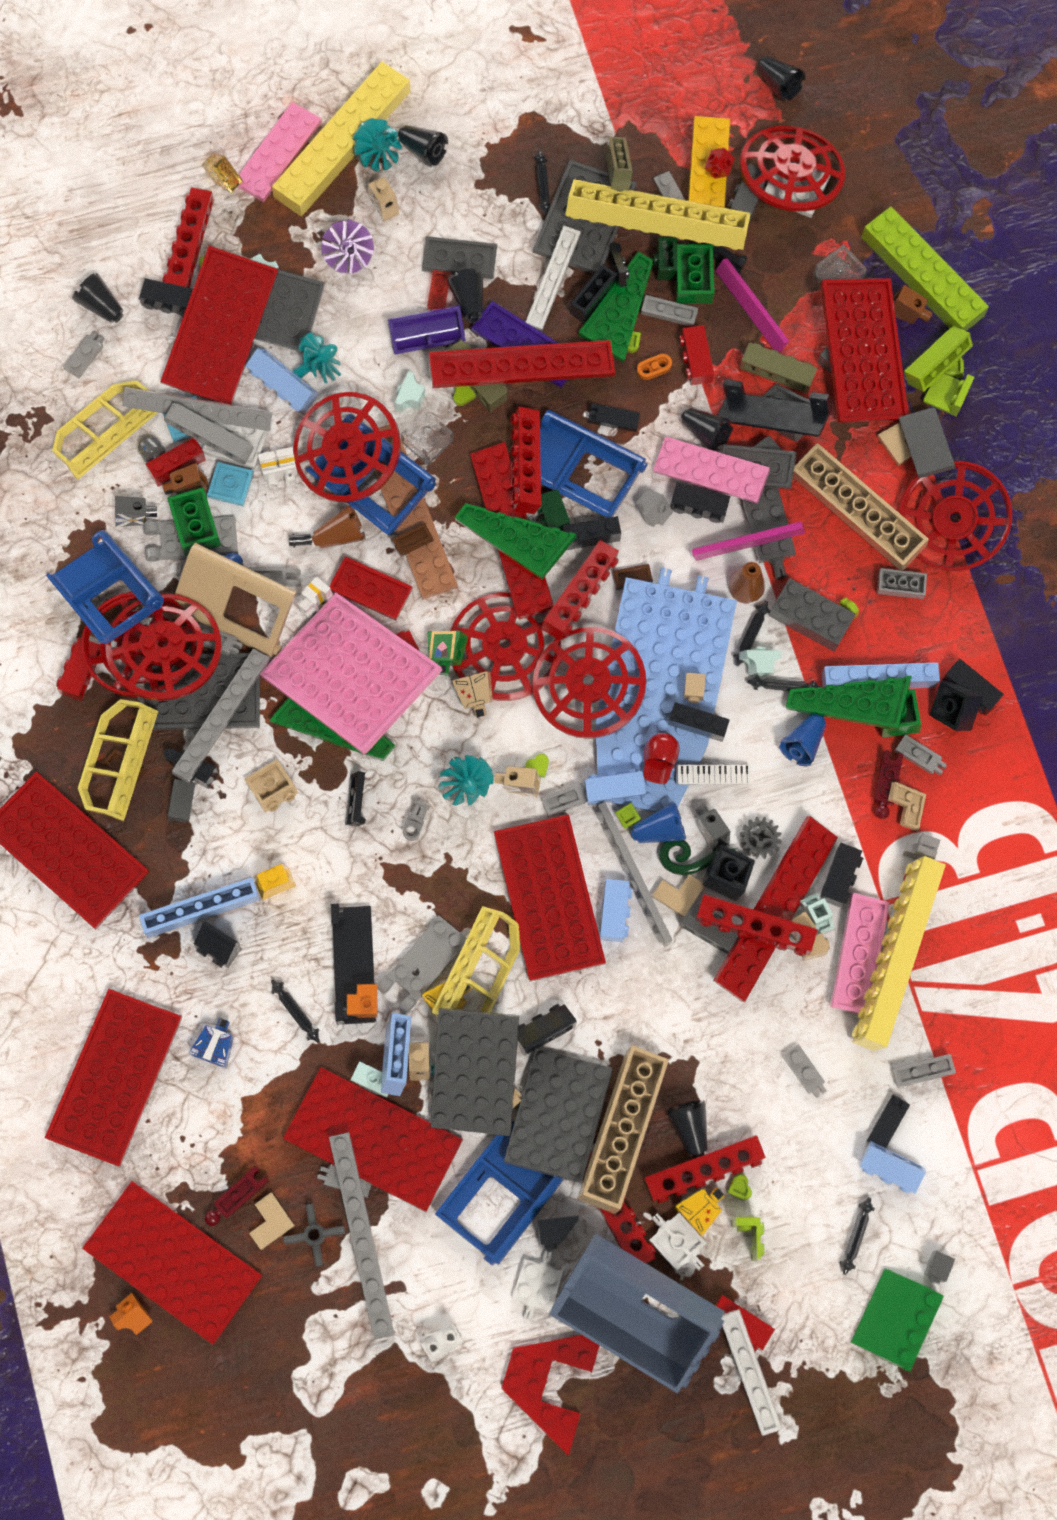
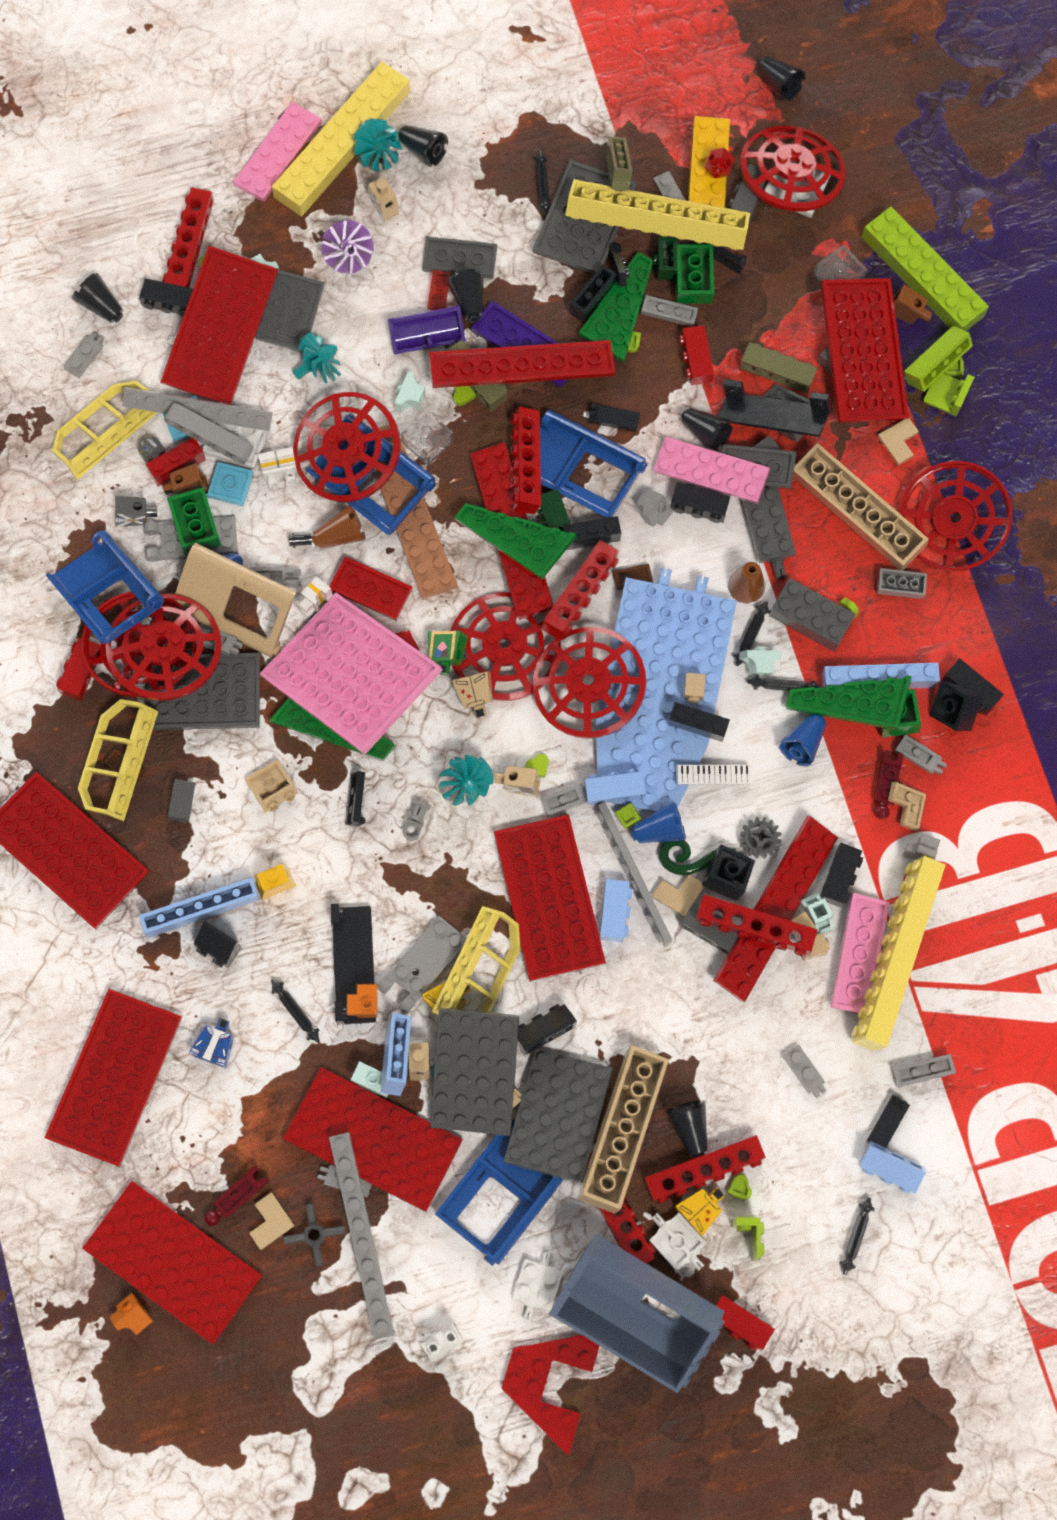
black brick [164,748,218,789] -> none
light grey plate [172,649,270,783] -> none
clear yellow torso [202,153,243,193] -> none
light blue brick [246,348,319,412] -> none
reddish brown tile [392,523,434,557] -> none
white tile [526,226,581,331] -> none
black slope [537,1215,579,1251] -> none
orange plate [637,354,672,380] -> none
red piece [643,733,680,784] -> none
dark pink tile [692,522,805,561] -> none
dark grey torso [695,805,731,851] -> none
dark pink tile [716,258,789,353] -> none
white tile [722,1309,782,1436] -> none
green slope [850,1268,944,1372] -> none
dark grey tile [899,407,955,479] -> none
dark grey brick [924,1250,955,1284] -> none

